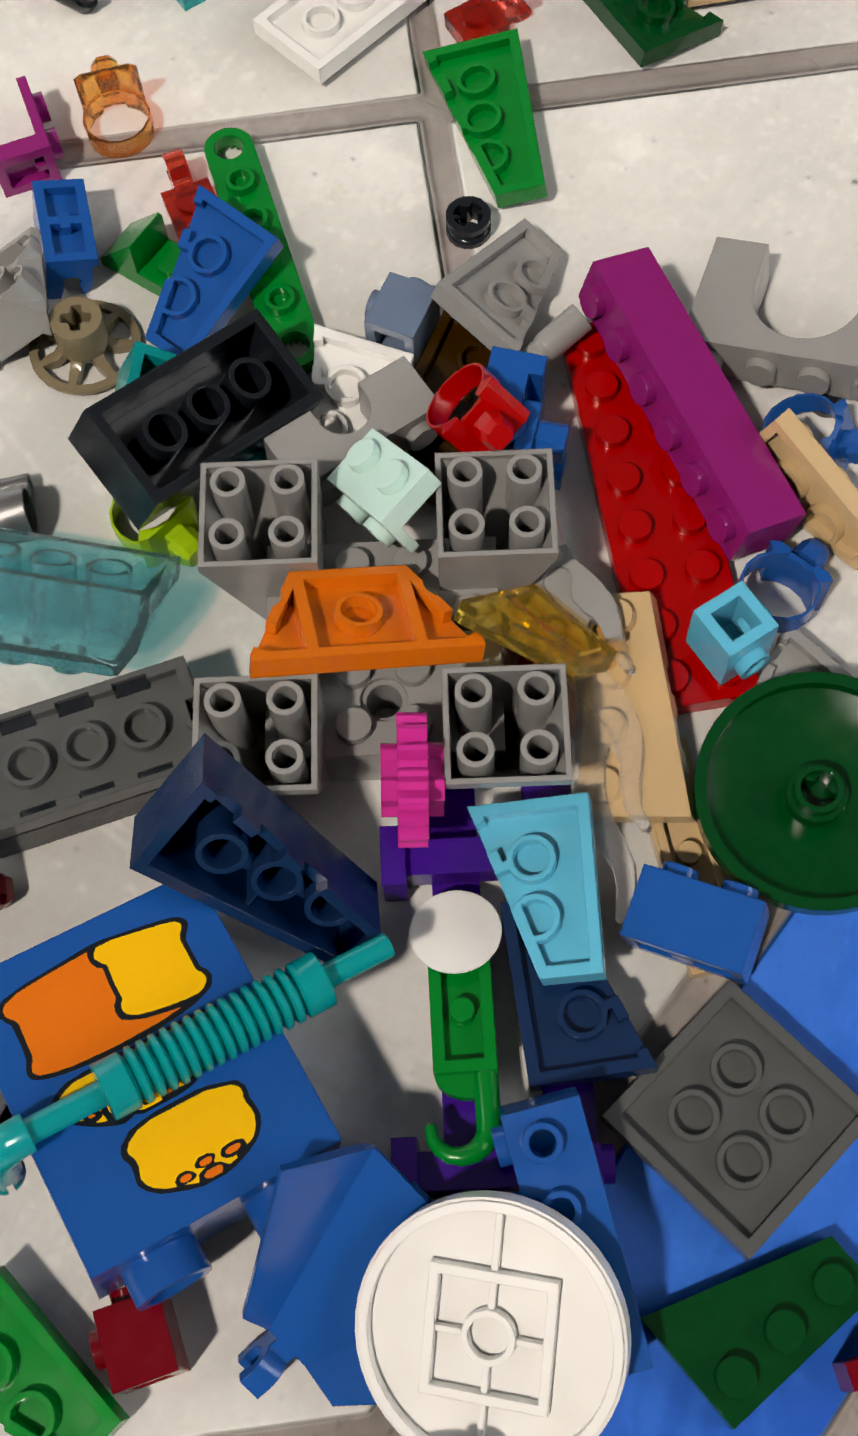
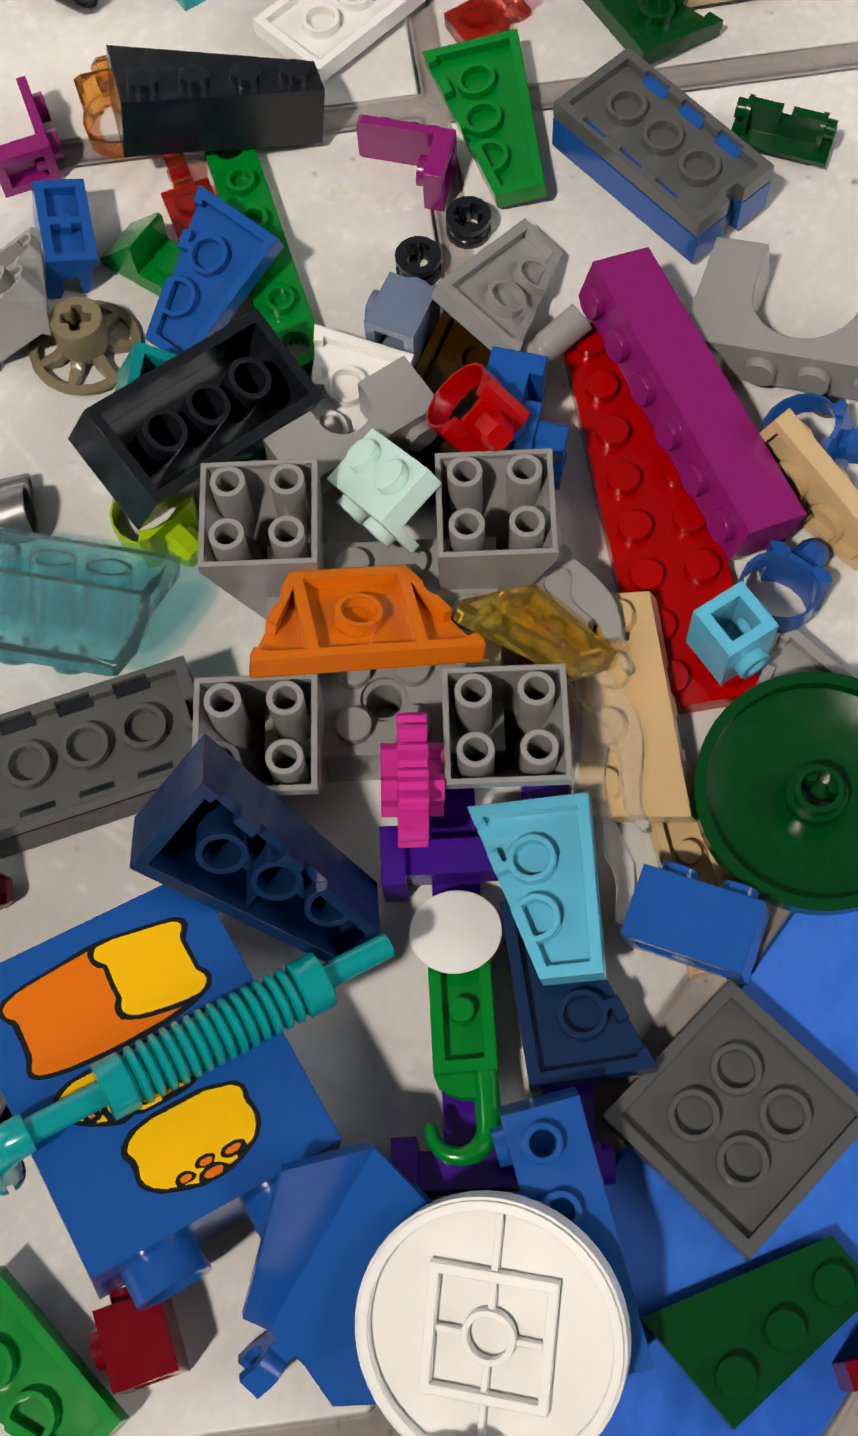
none -> black wedge [106,45,325,157]
none -> magenta bracket [356,114,457,212]
none -> black bush [395,236,442,285]
none -> dark grey piece [552,47,775,264]
none -> dark green hinge [731,94,839,168]

